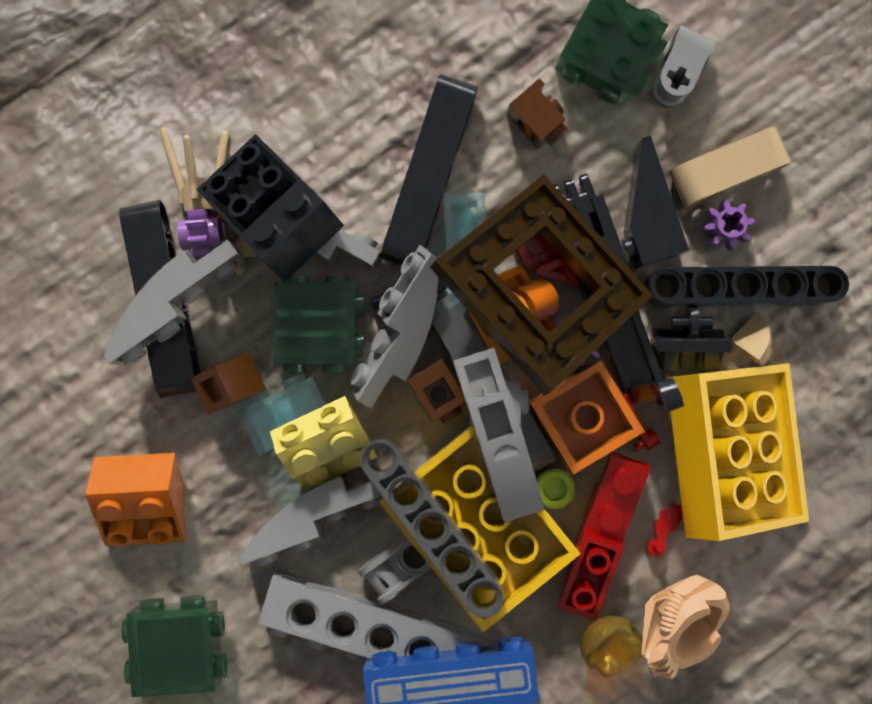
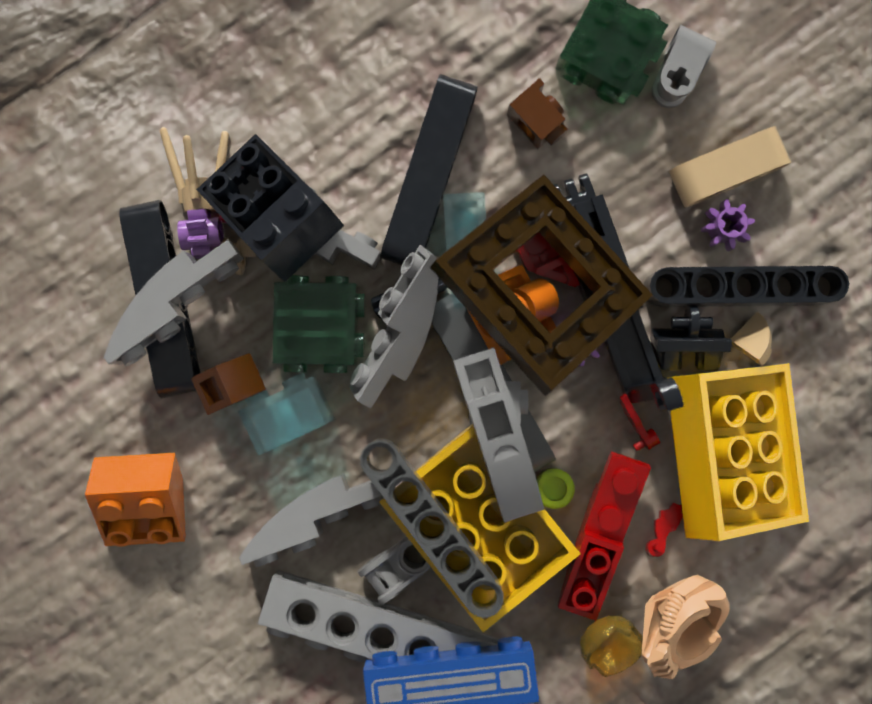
clear green brick [122,595,228,698] -> none
light yellow plate [270,396,377,491] -> none
reddish brown brick [407,359,466,424] -> none
orange brick [528,360,645,474] -> none
black slope [621,135,689,270] -> none

